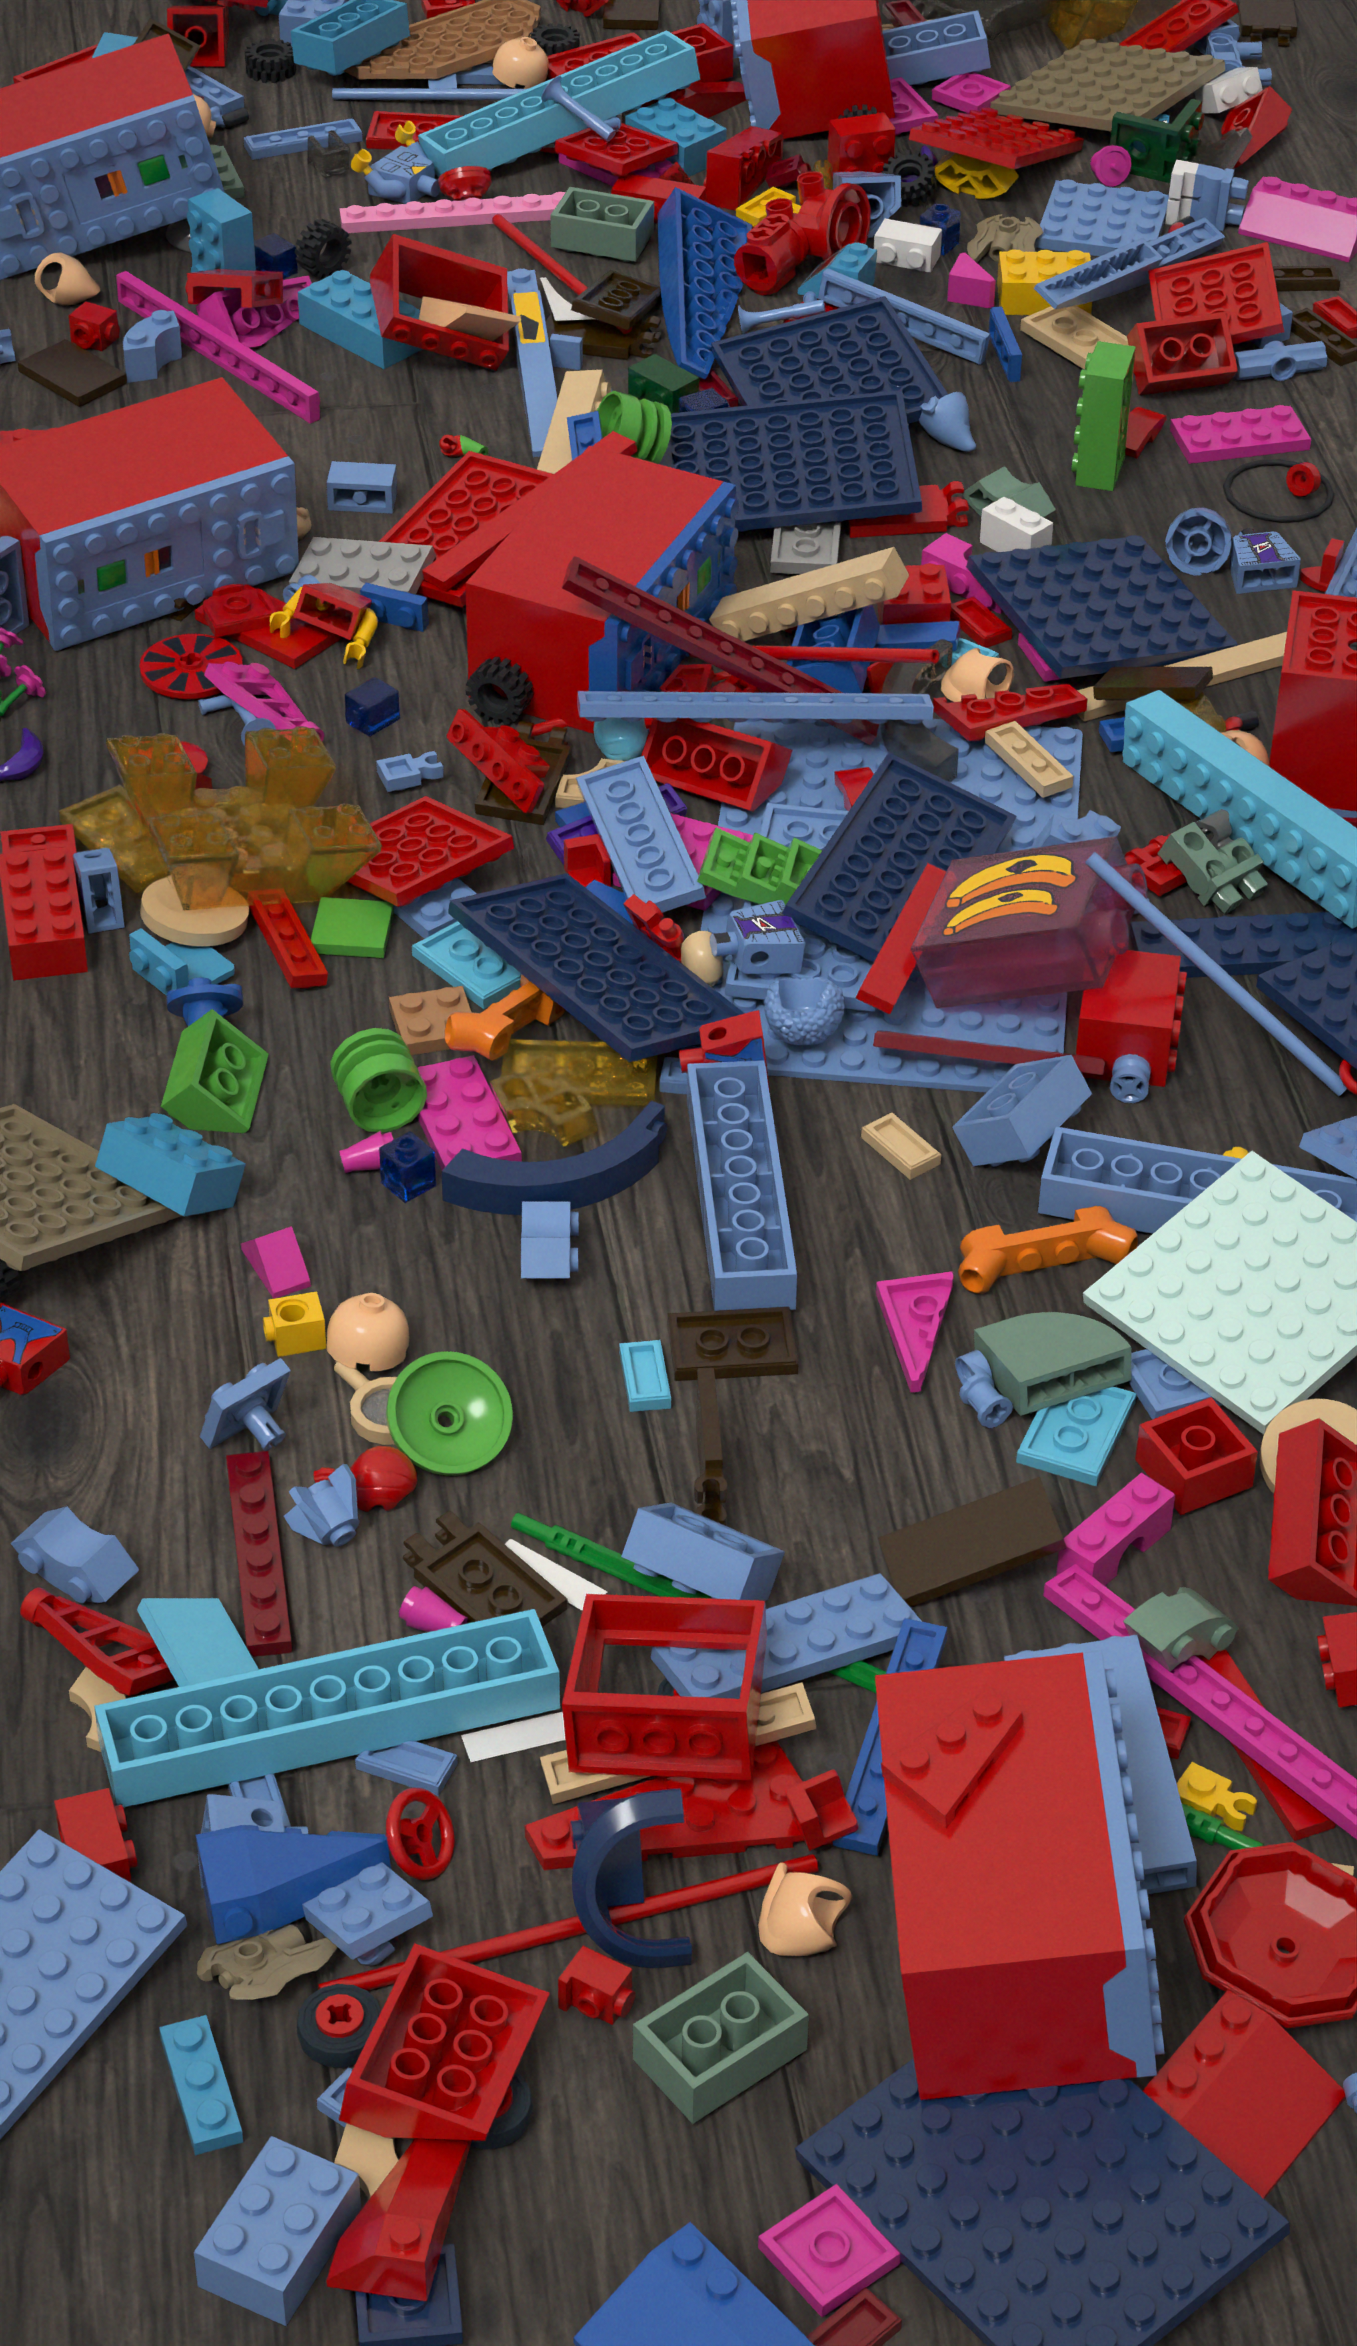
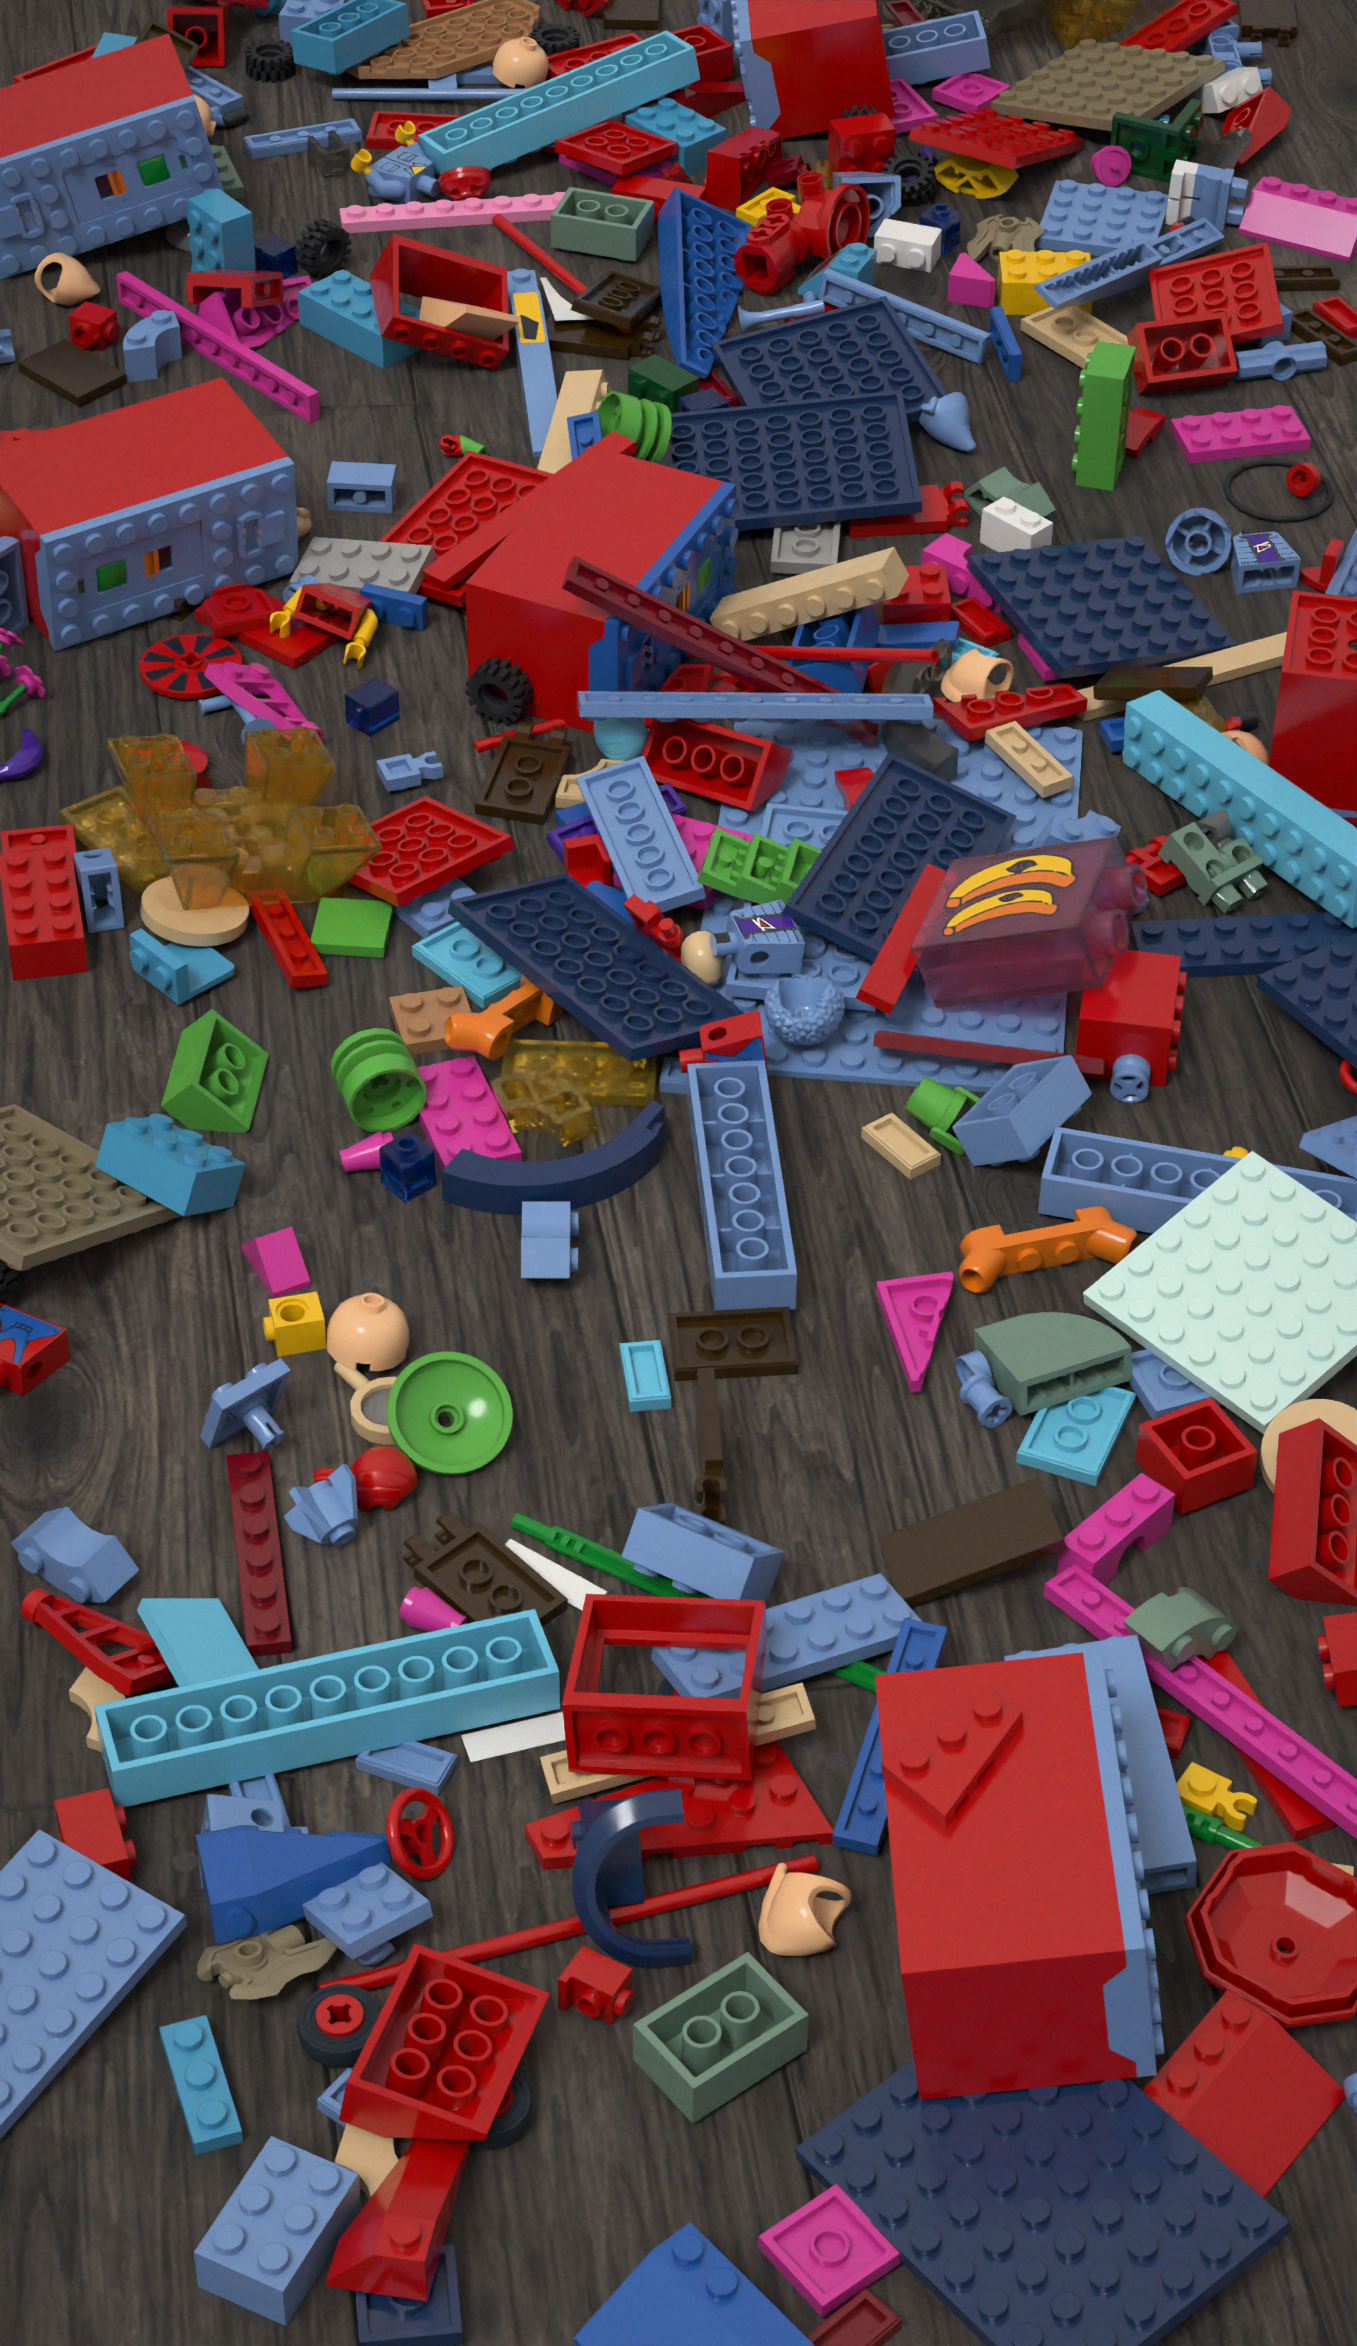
blue plate [167,977,243,1026] -> none
red bracket [446,709,550,813] -> none
medium blue piece [541,76,621,142] -> none
medium blue tile [550,334,583,370] -> none
red panel [784,1769,859,1851] -> none
medium blue piece [1085,852,1347,1096] -> none
none -> bright green piece [904,1076,980,1156]

